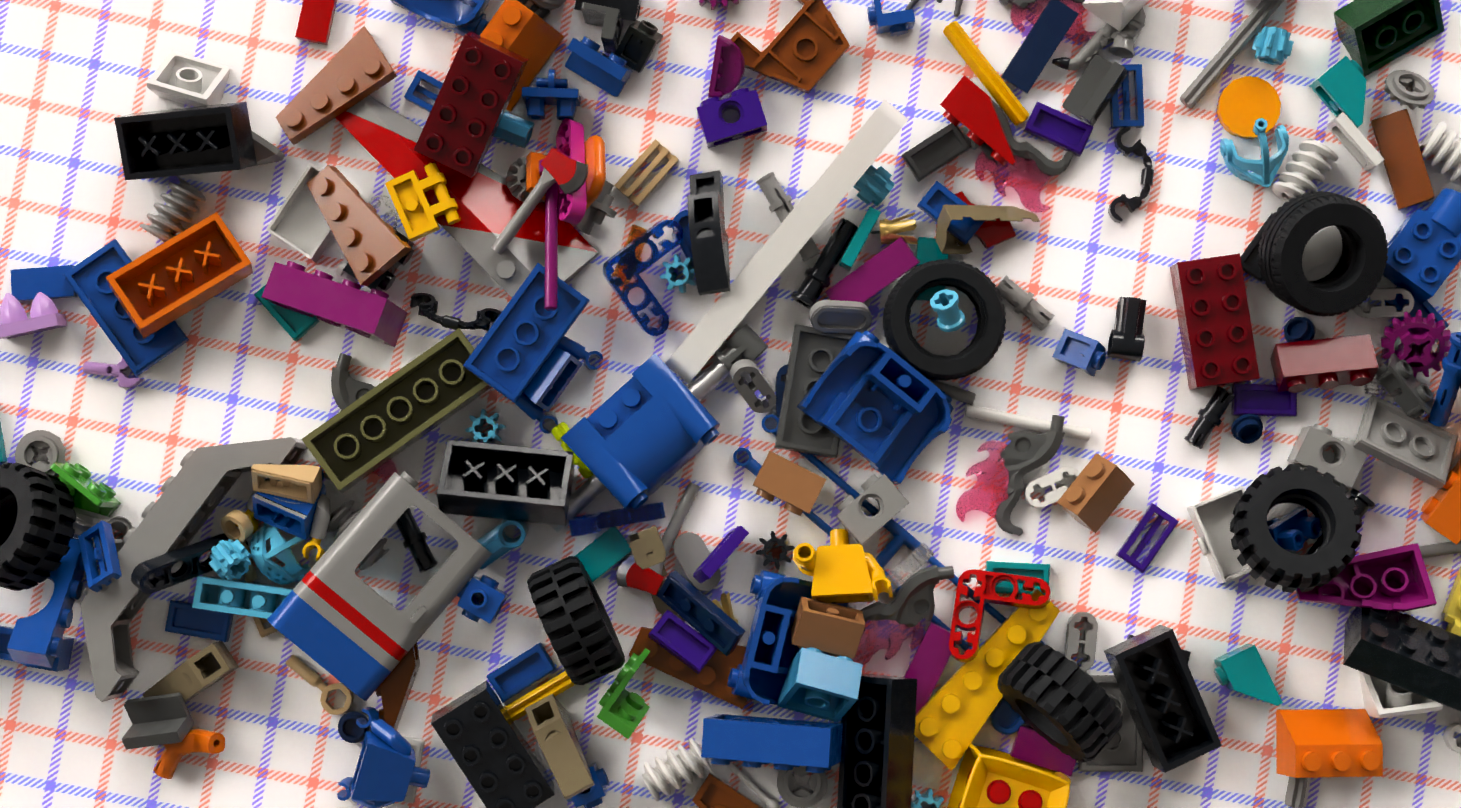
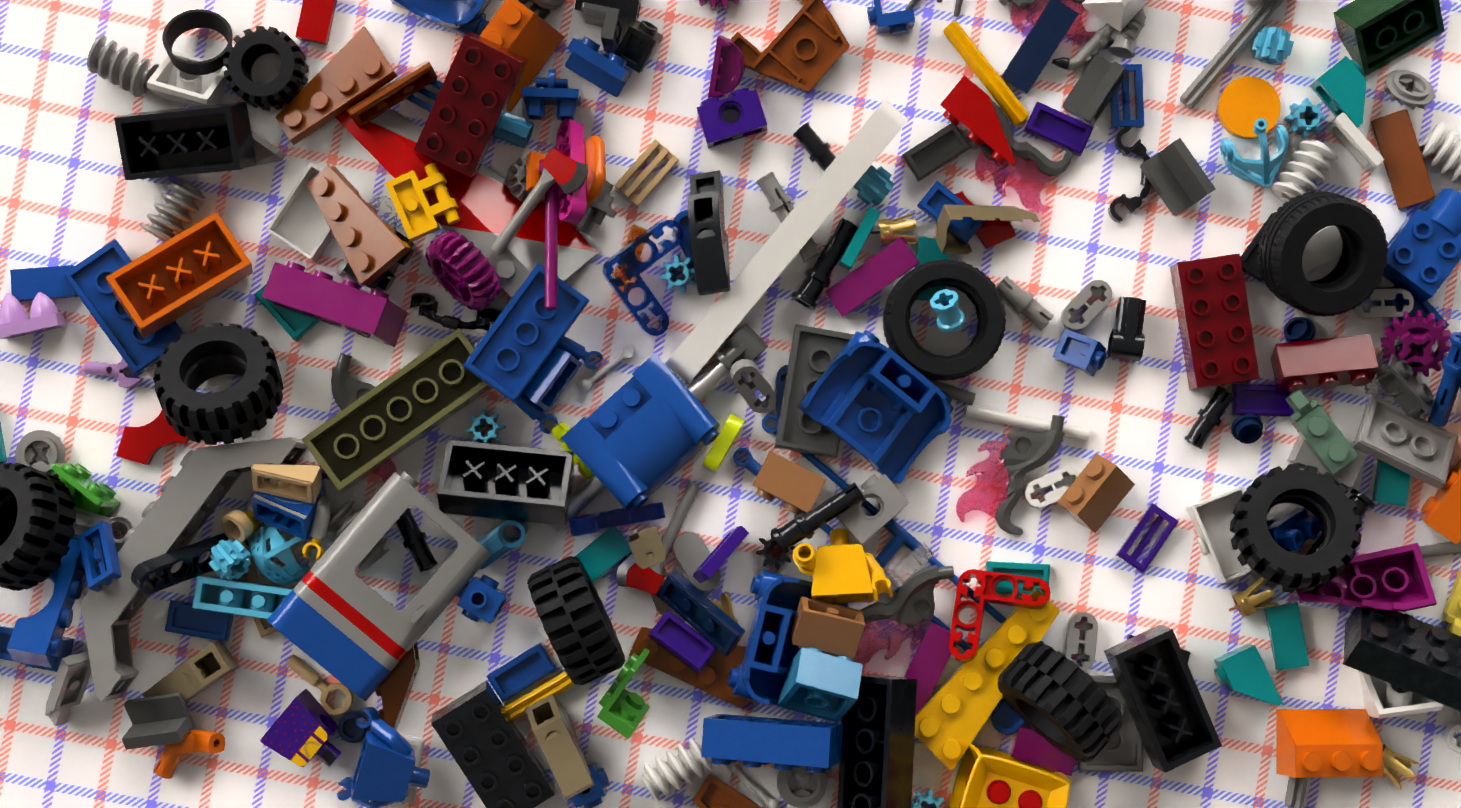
light grey tile [809,300,872,334] -> none
none -> light grey hinge [45,651,92,727]
none -> light grey piece [87,35,159,97]
none -> red tile [116,411,189,465]
none -> black tyre [153,323,284,445]
none -> black tyre [162,9,233,75]
none -> black tyre [223,26,309,111]
none -> dark purple torso [259,689,342,767]
none -> dark orange slope [347,61,438,127]
none -> magenta gear [425,231,501,311]
none -> white hinge [580,346,634,390]
none -> neon yellow beam [702,413,745,473]
none -> black pin [771,482,865,554]
none -> black pin [793,122,836,171]
none -> light grey beam [1060,280,1113,331]
none -> dark grey panel [1140,138,1216,216]
none -> pearl gold piece [1229,577,1279,618]
none -> teal tile [1264,602,1309,671]
none -> medium azure gear [1284,98,1326,139]
none -> sand green hinge [1285,390,1359,475]
none -> teal tile [1372,459,1411,506]
none -> pearl gold piece [1383,744,1420,790]

